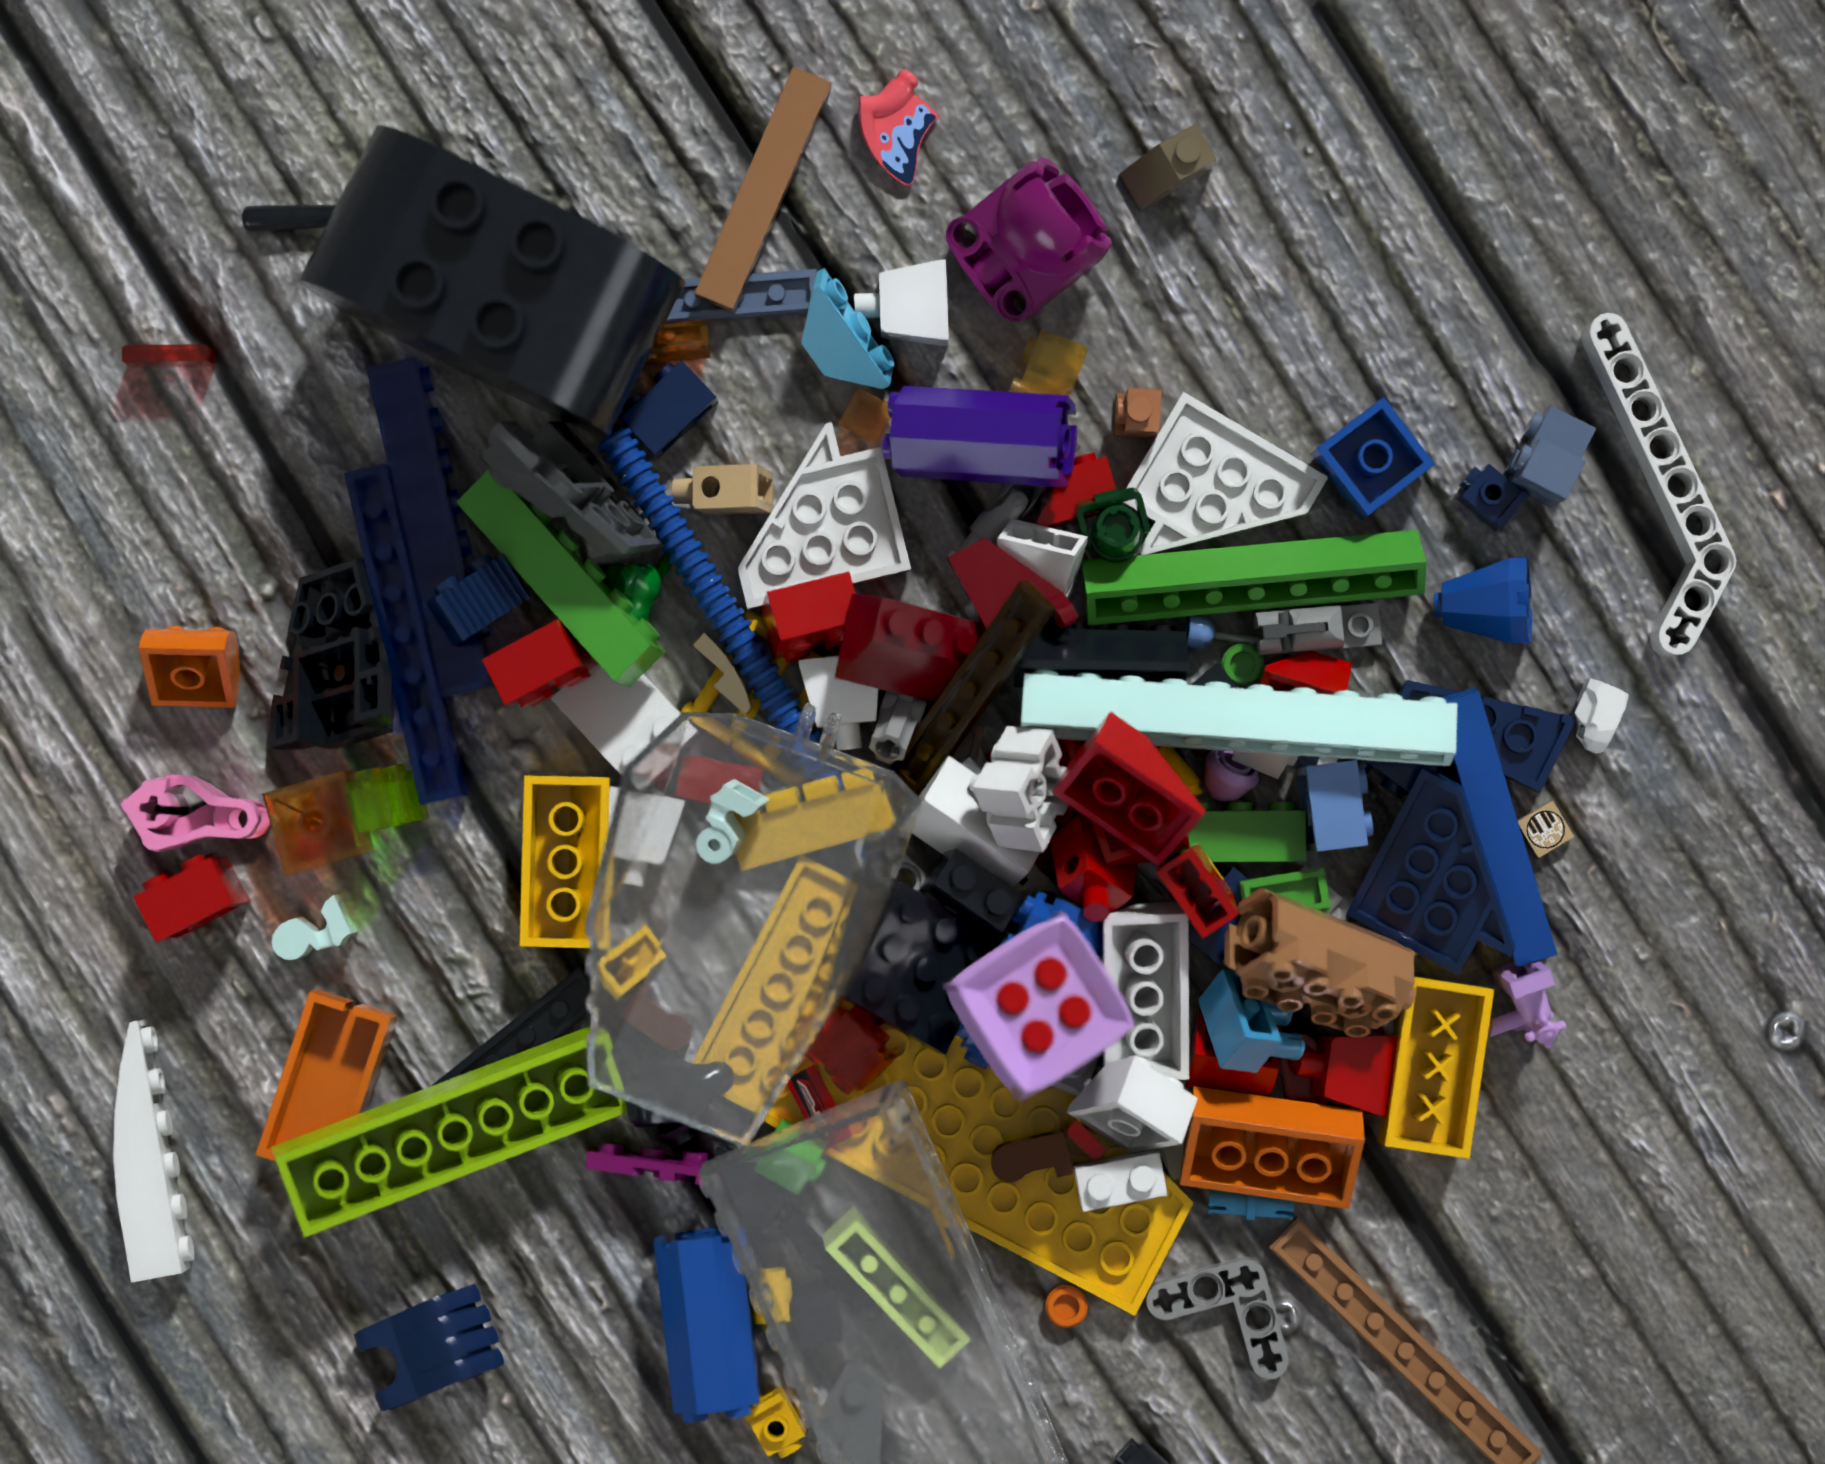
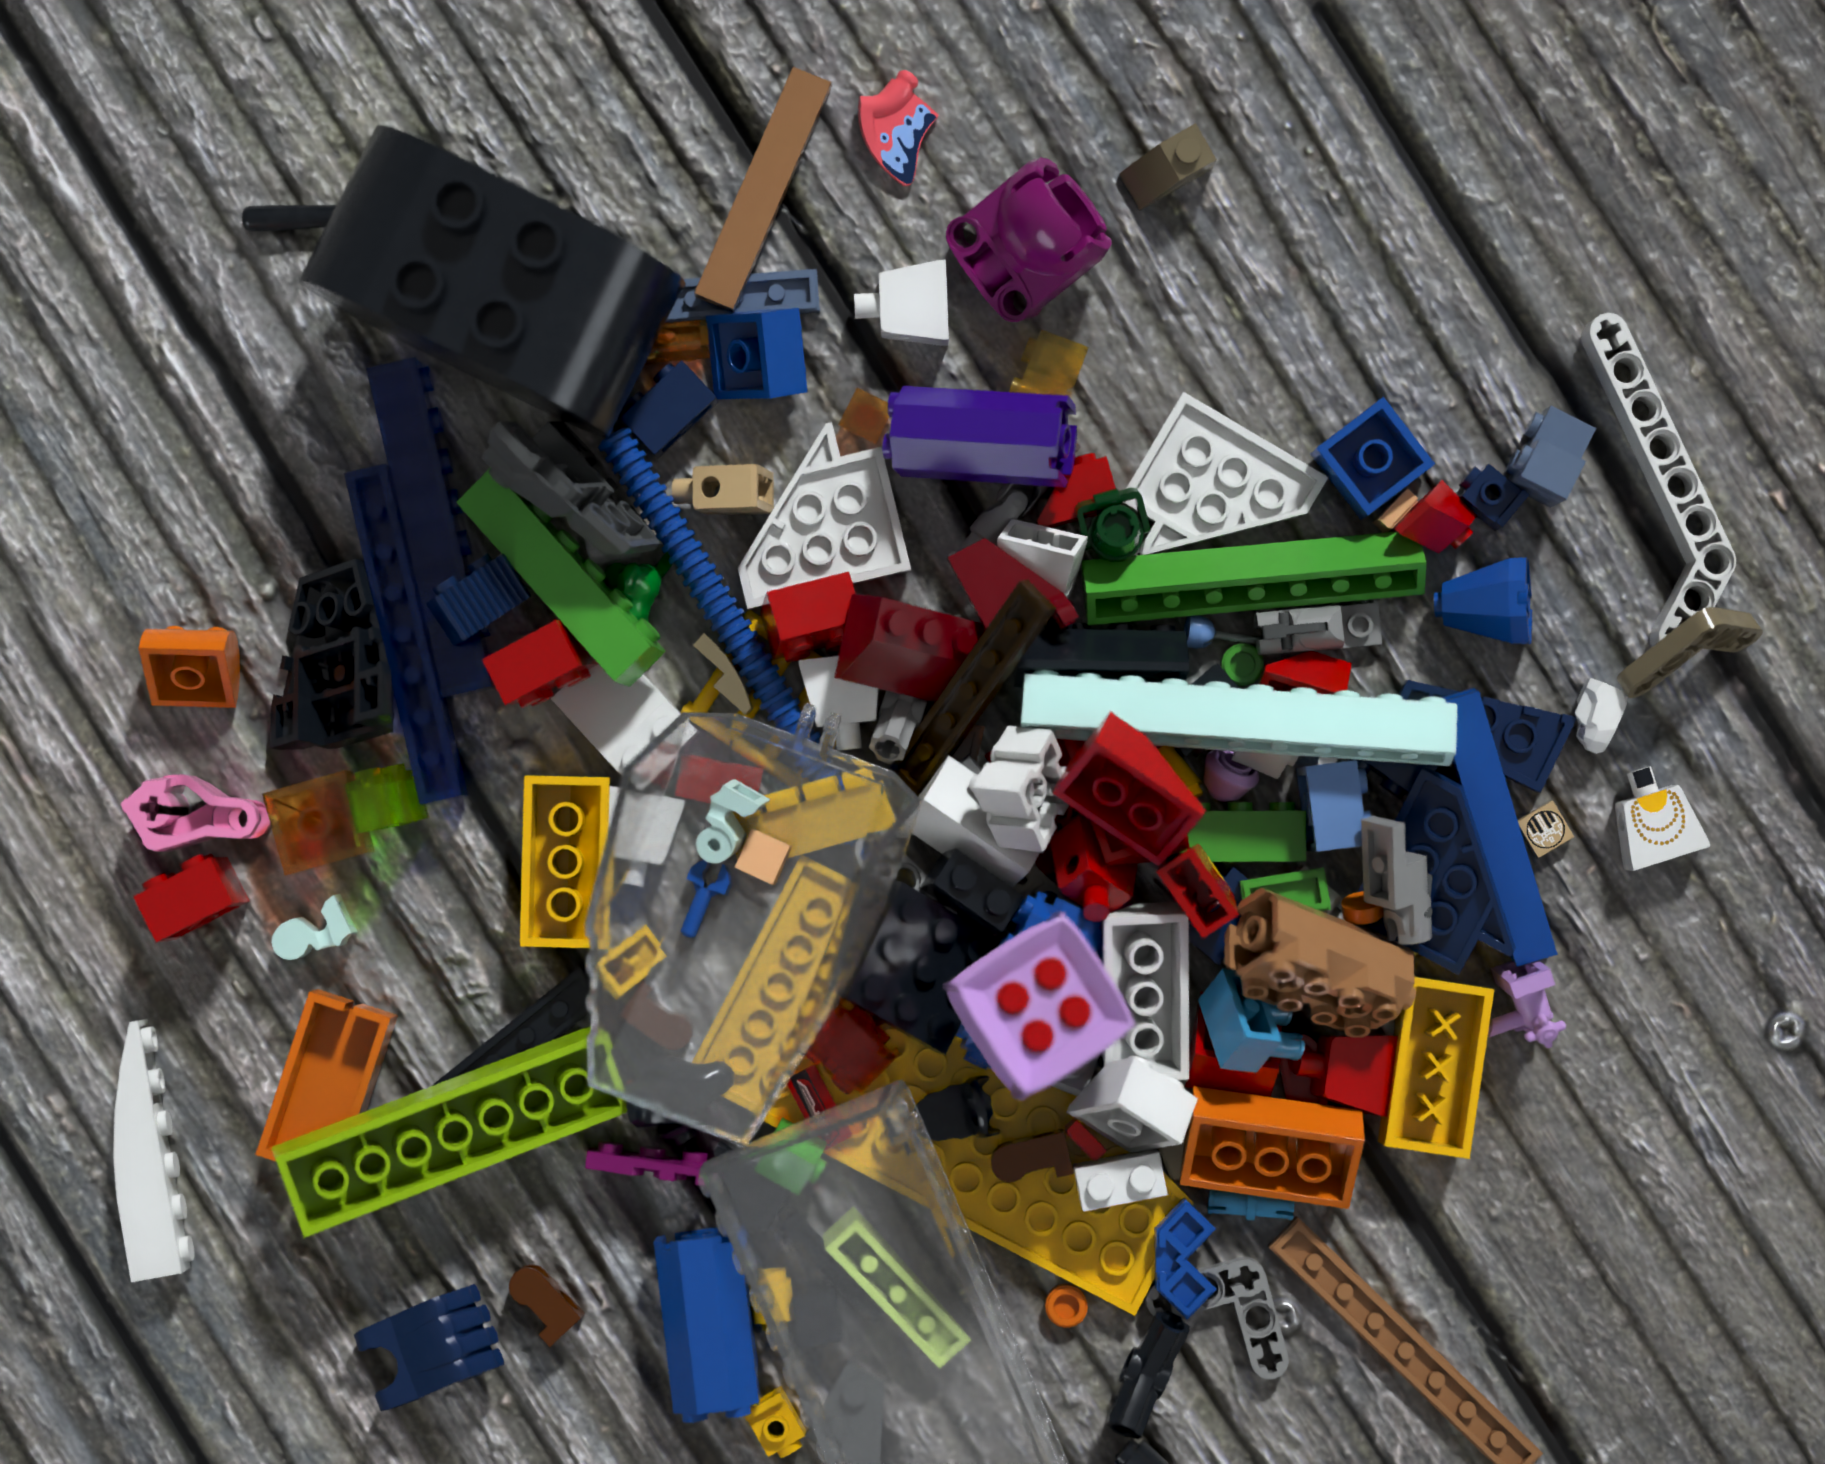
clear red tile [122,344,216,368] -> none
medium azure slope [801,268,894,389] -> none
nougat brick [1114,388,1162,438] -> none
none -> reddish brown leg [509,1264,585,1347]
none -> blue bar [680,859,733,938]
none -> blue slope [706,308,808,399]
none -> light nougat tile [735,829,793,885]
none -> black piece [909,1076,1000,1141]
none -> black piece [1105,1311,1190,1440]
none -> blue tile [1154,1198,1217,1320]
none -> orange tile [1341,891,1384,925]
none -> light grey plate [1361,816,1432,945]
none -> light nougat tile [1373,488,1418,533]
none -> red slope [1395,480,1477,554]
none -> white torso [1615,766,1711,871]
none -> dark tan beam [1617,607,1763,698]

